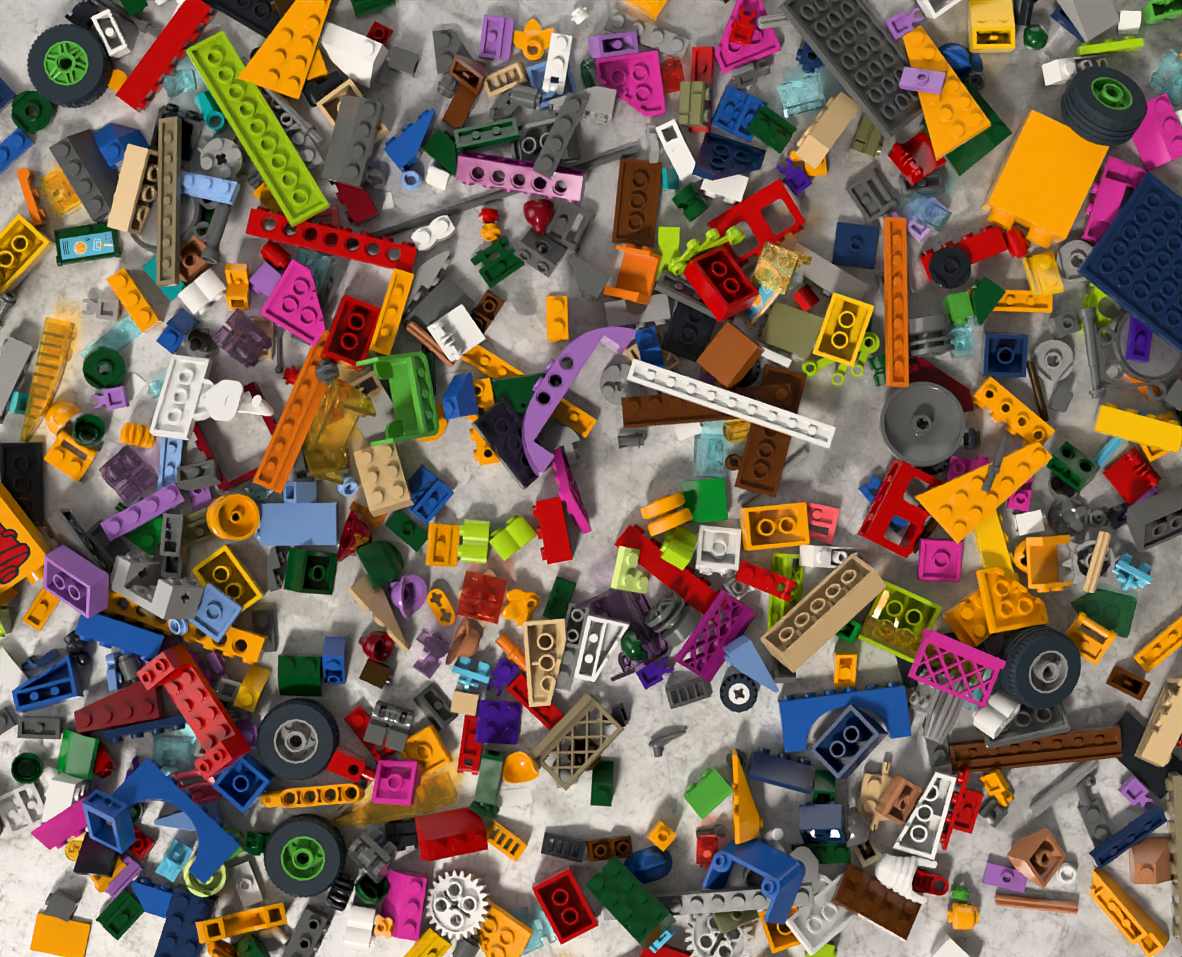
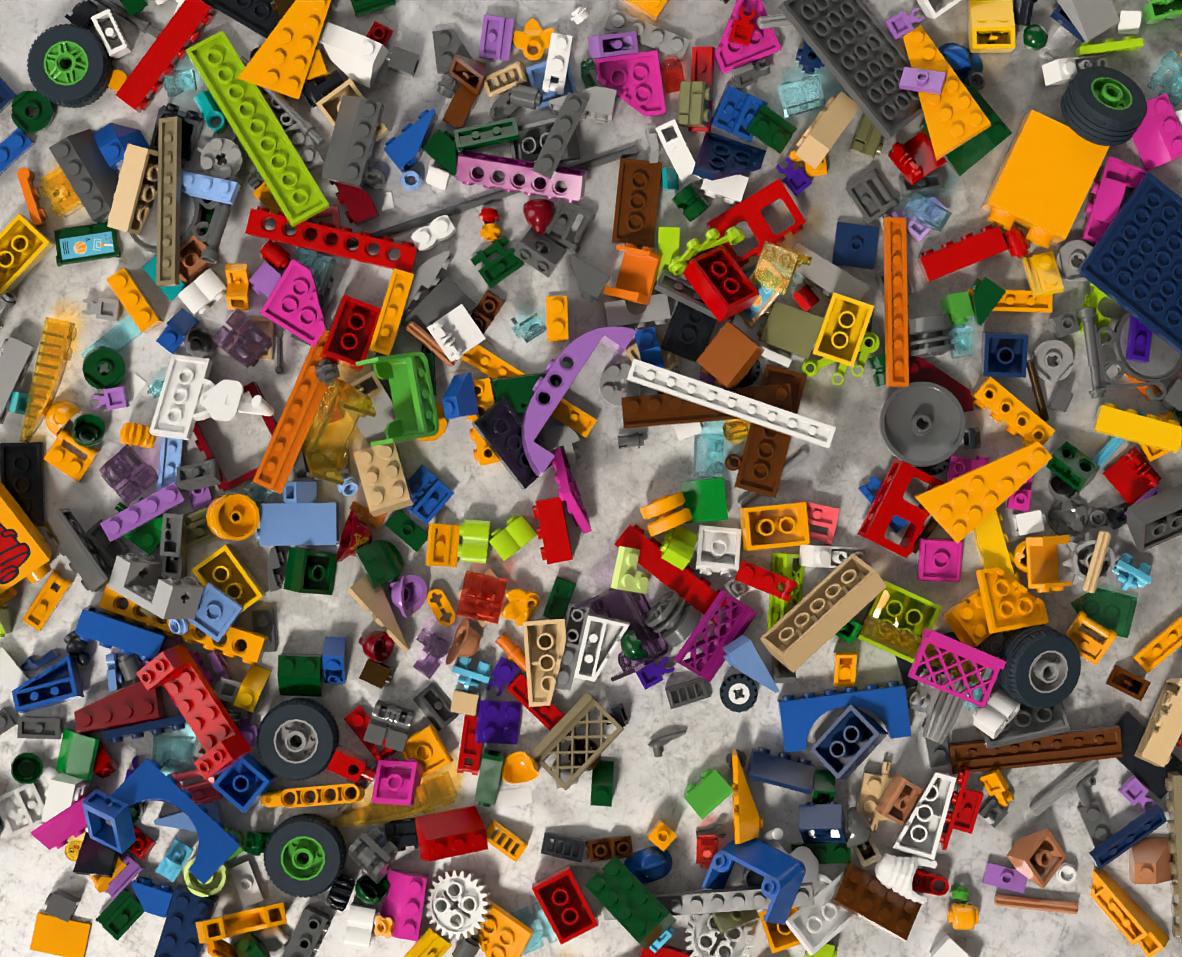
medium lavender brick [43,545,109,619] -> none
red plate [282,365,300,385] -> none
clear green arm [469,800,500,819] -> none
black tile [928,246,971,289] -> none
dark grey piece [981,434,1007,493] -> none
none -> clear light blue bracket [511,313,547,343]

